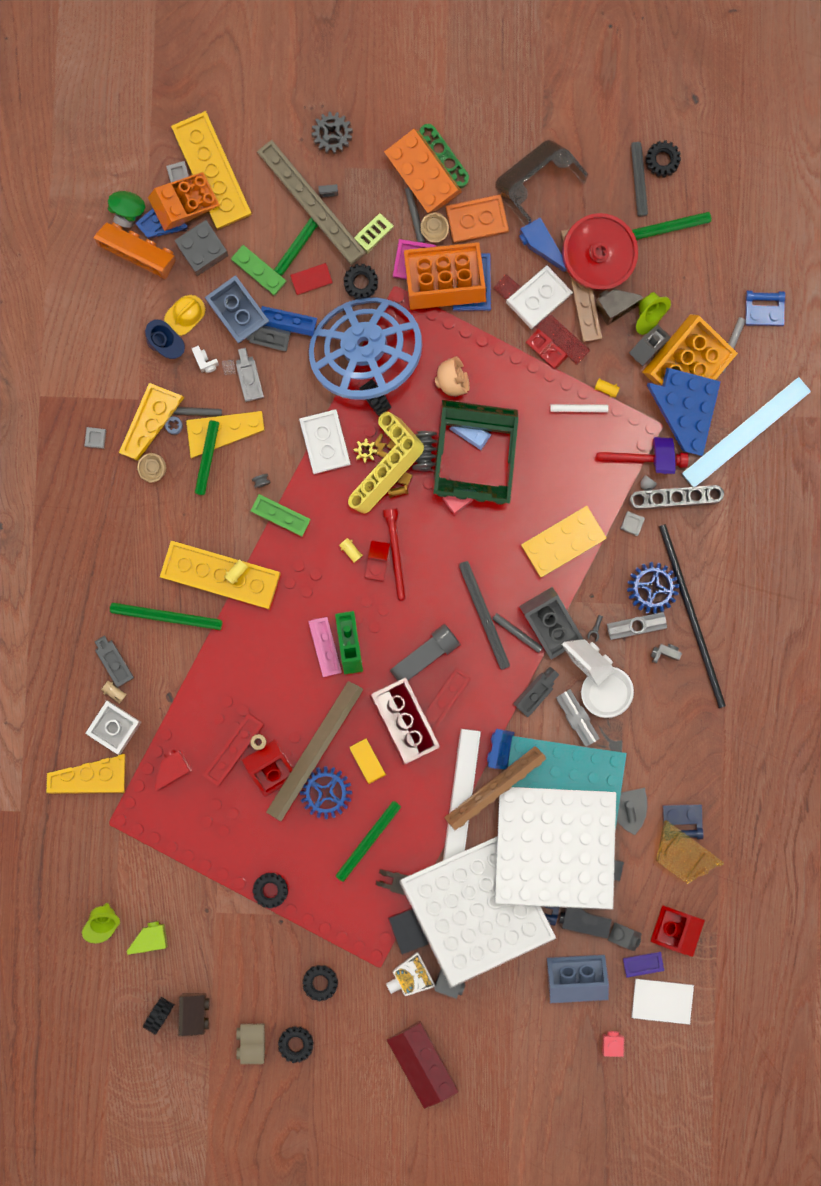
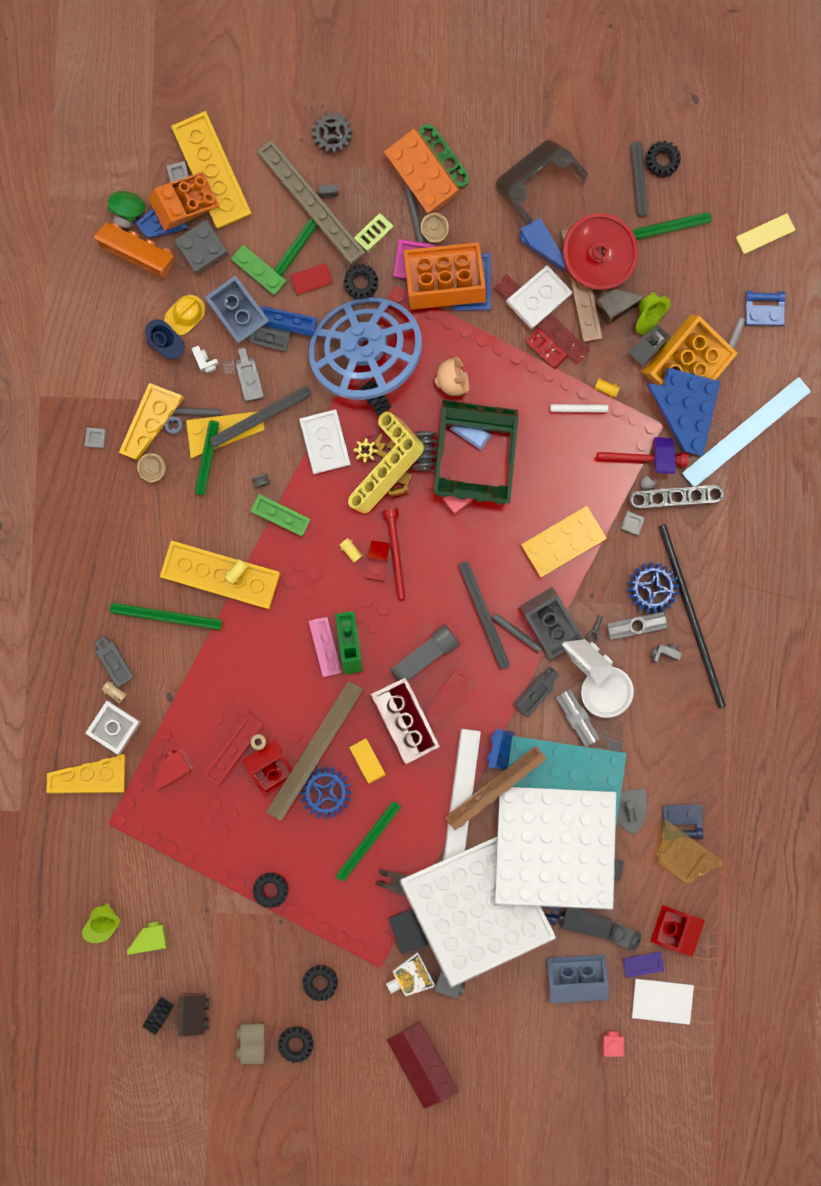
orange tile [445,194,509,244] -> none
none -> dark grey axle [210,386,311,448]
none -> light yellow tile [735,214,795,255]

